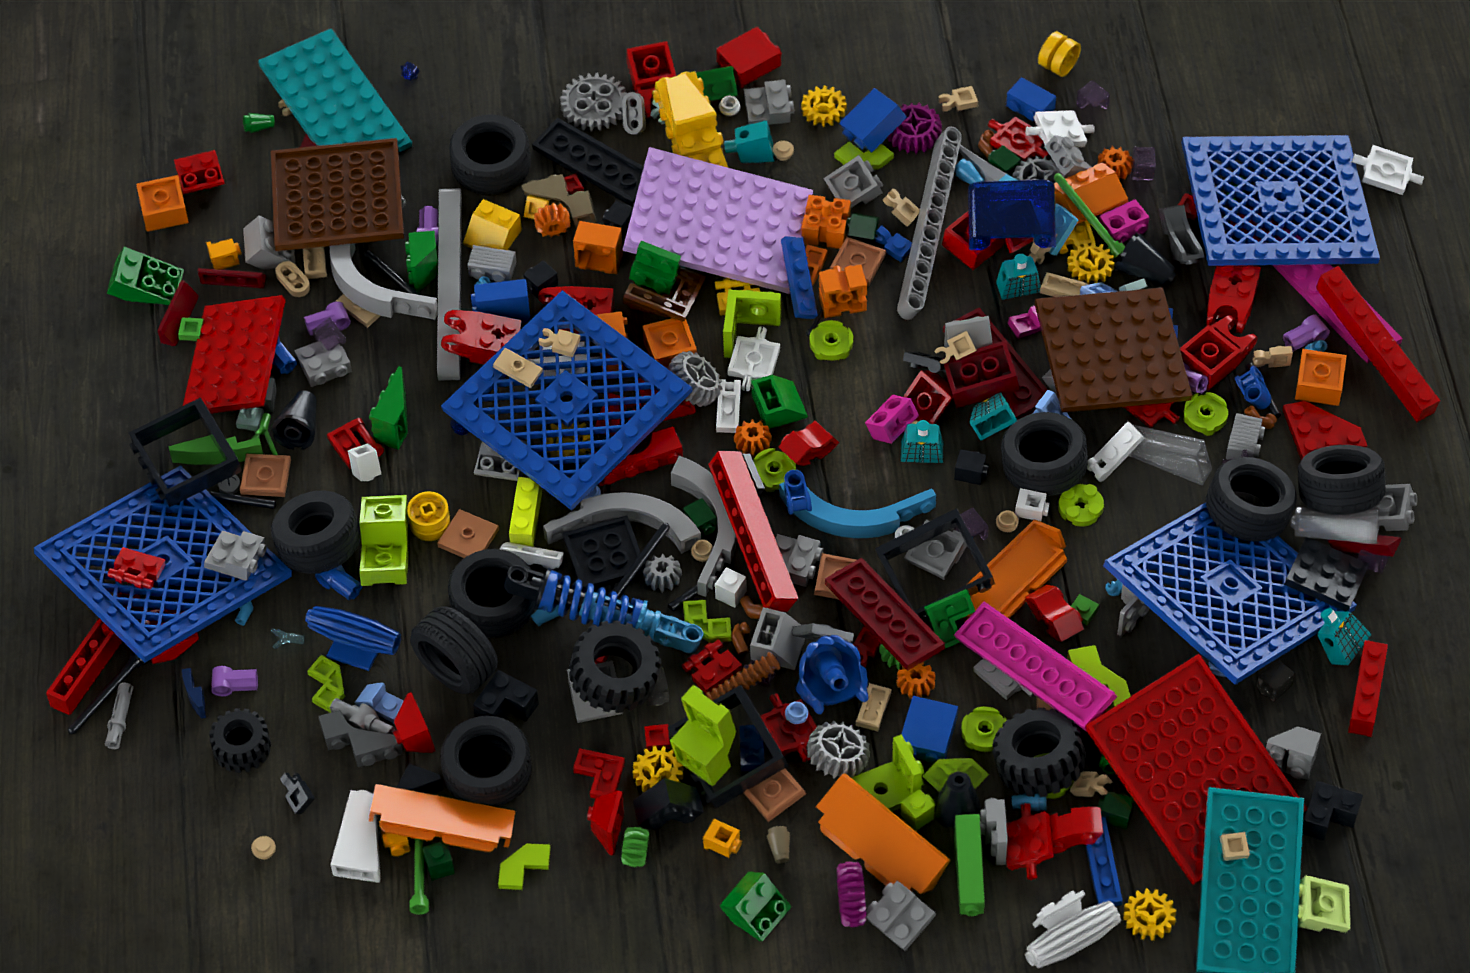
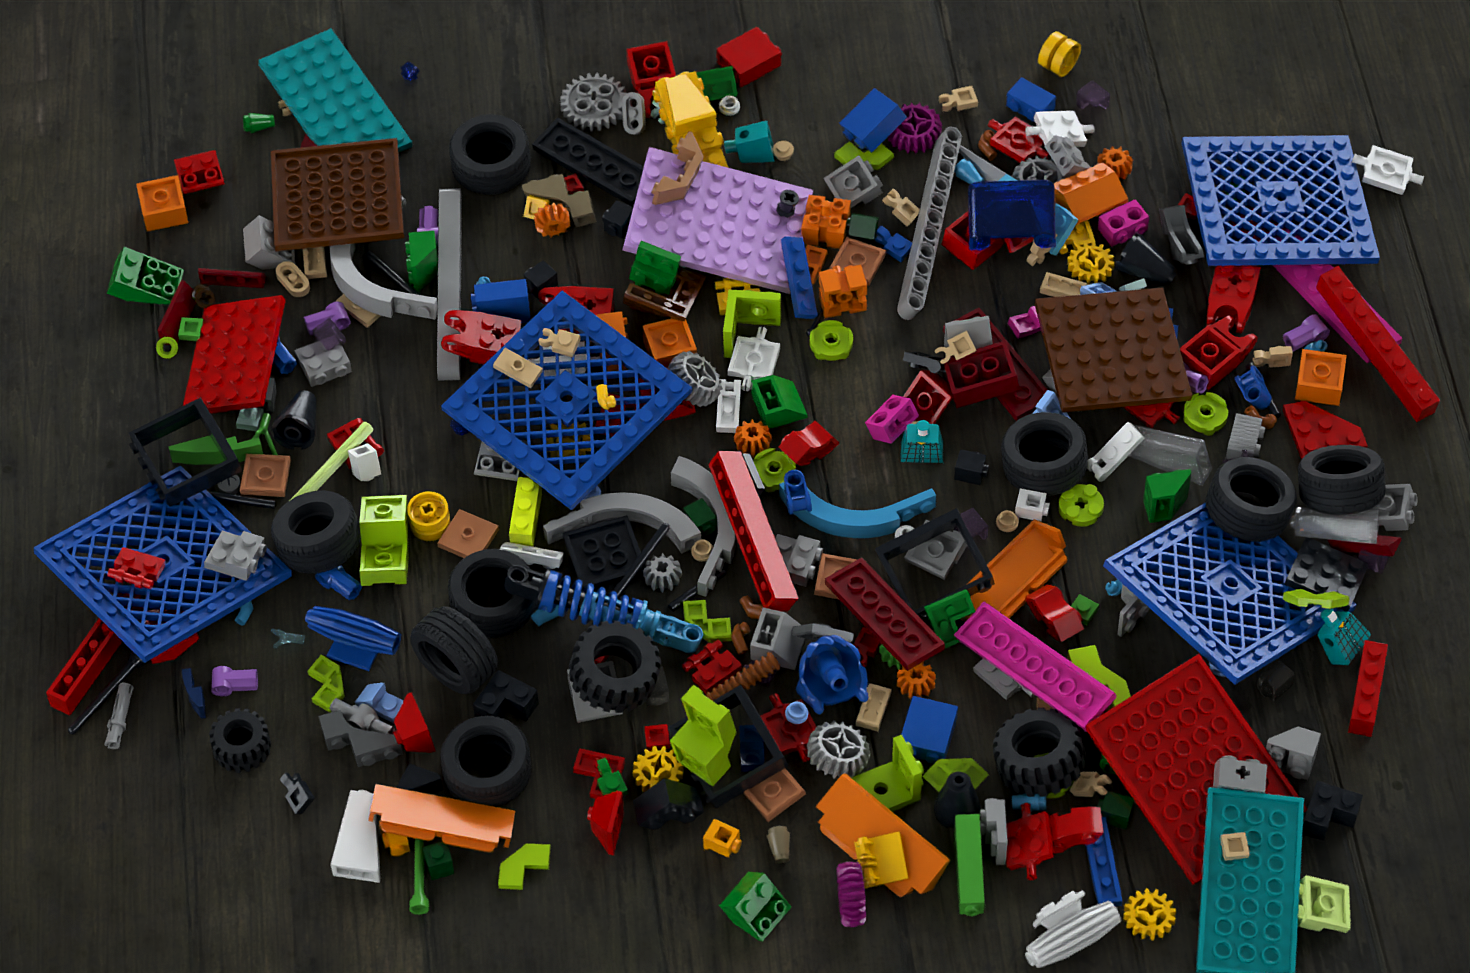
light orange brick [206,239,241,270] -> none
tan plate [252,836,276,860] -> none
green slope [369,366,408,450] -> none
yellow slope [463,199,522,250] -> none
light grey brick [468,245,517,282] -> none
orange container [573,221,623,274] -> none
red arch [589,426,683,486] -> none
bright green gear [621,827,649,867] -> none
white brick [715,567,746,608] -> none
light grey plate [744,80,794,125] -> none
yellow gear [801,85,847,127] -> none
light grey plate [866,880,936,951] -> none
lime brick [901,789,935,831] -> none
lime plate [961,707,1006,752] -> none
teal torso [970,393,1018,441] -> none
dark green brick [988,145,1021,177] -> none
teal torso [996,254,1041,300] -> none
bright green piece [1054,173,1125,259] -> none
clear purple panel [1132,147,1156,180] -> none
none -> lime plate [156,337,178,359]
none -> dark brown bush [191,284,215,308]
none -> yellowish green axle [289,422,373,501]
none -> yellow arm [596,384,616,410]
none -> green plate [597,757,628,796]
none -> medium nougat slope [651,131,704,205]
none -> black bush [776,190,799,218]
none -> yellow hinge [854,832,908,889]
none -> green slope [1143,469,1192,523]
none -> light grey brick [1213,756,1267,793]
none -> lime tile [1283,589,1349,609]

